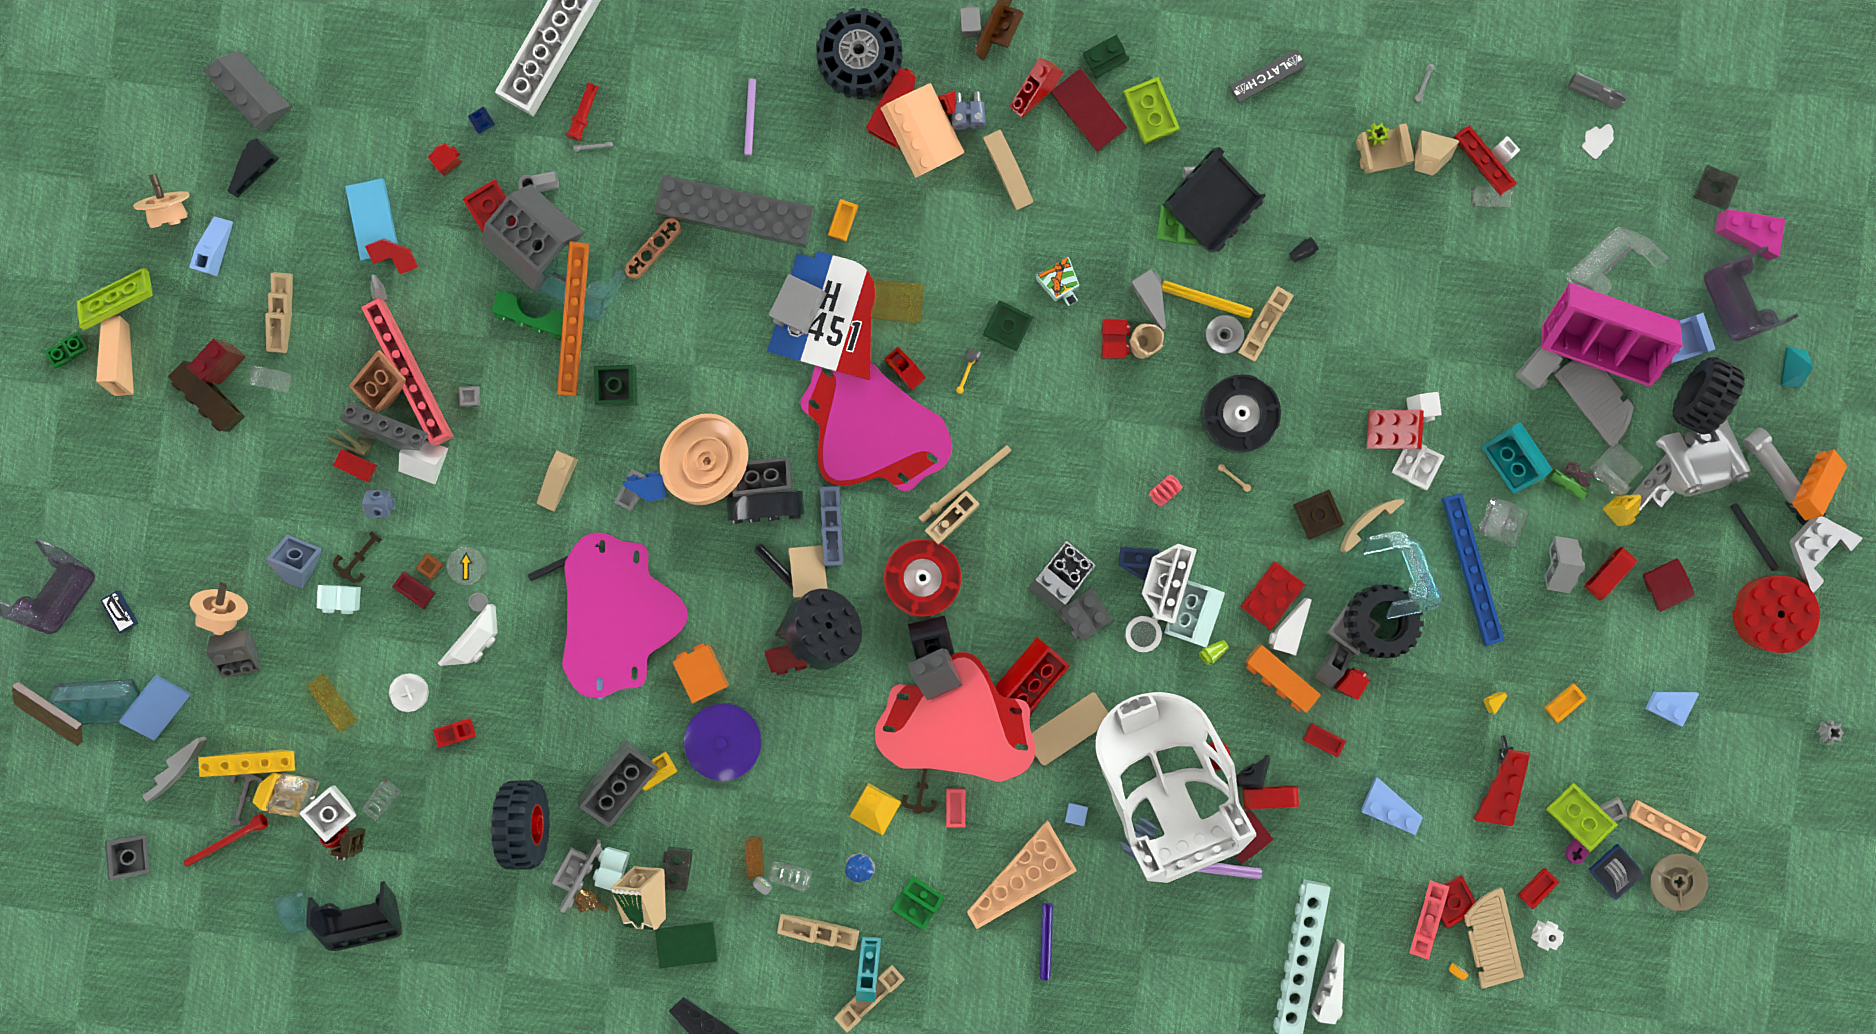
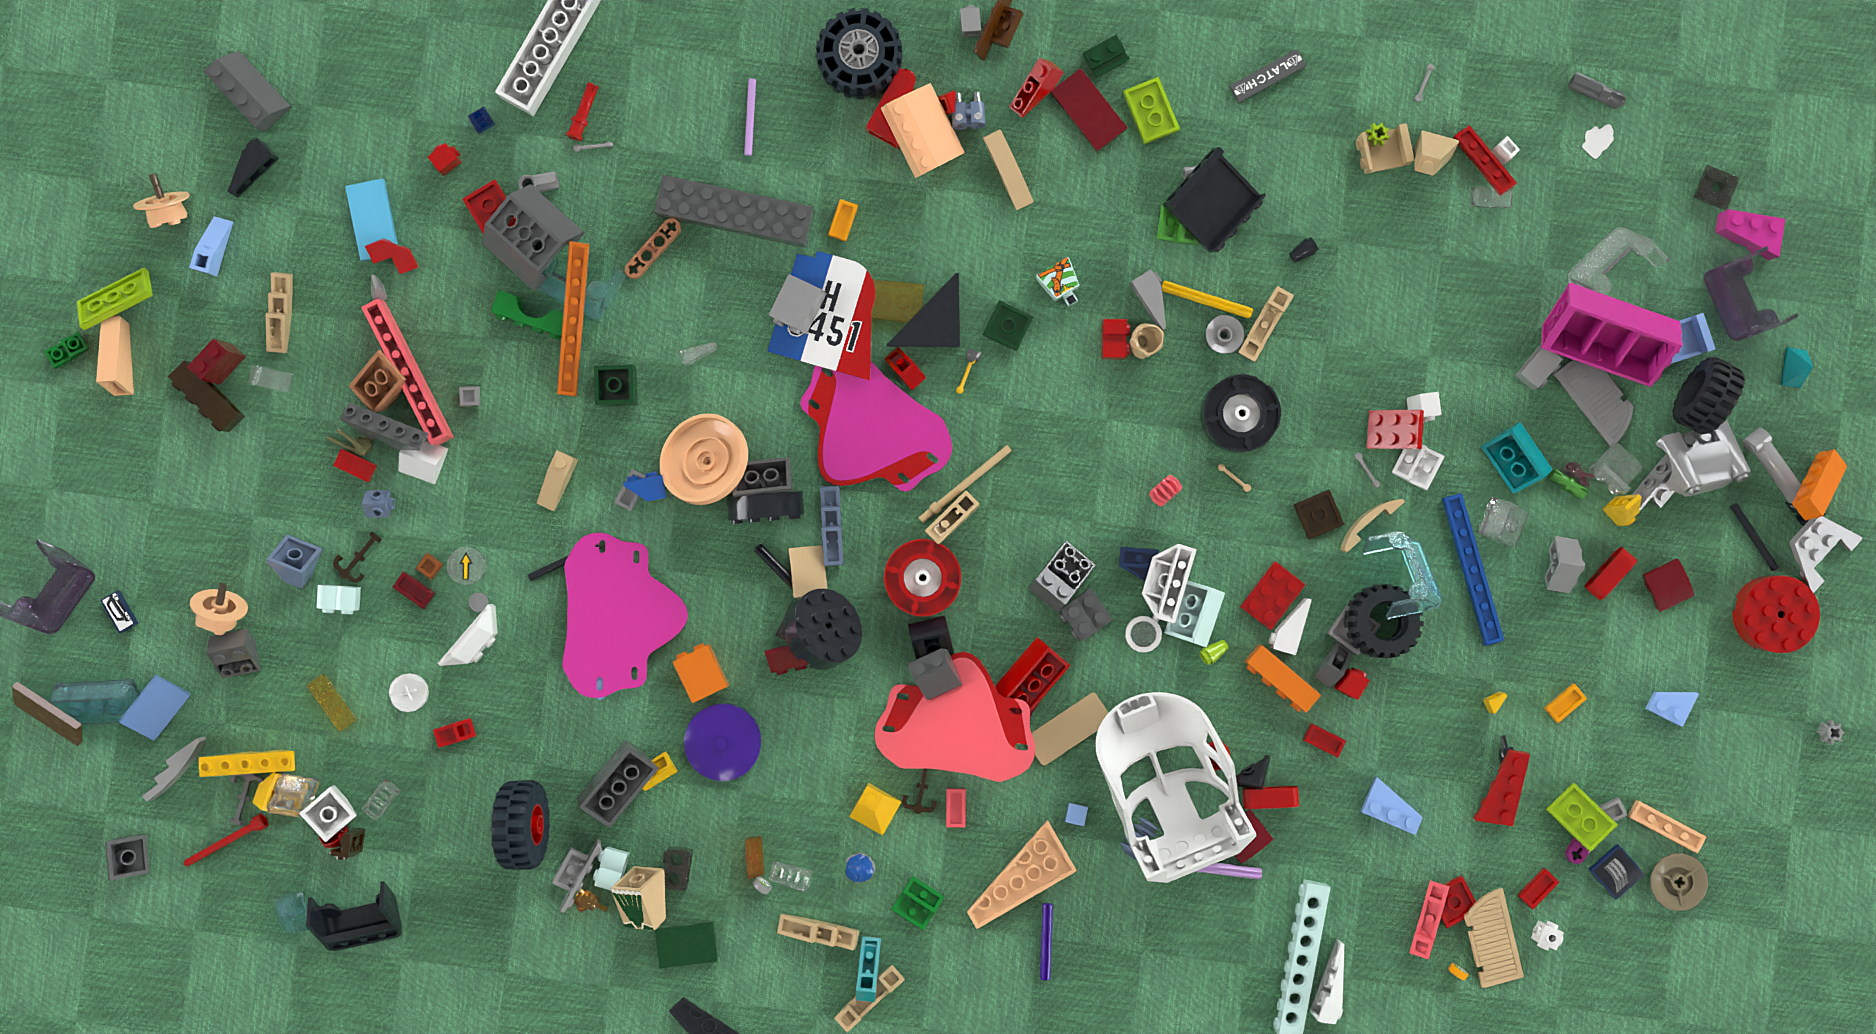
none -> clear slope [677,342,719,367]
none -> black tile [886,273,960,347]
none -> light grey hinge [1354,453,1380,488]

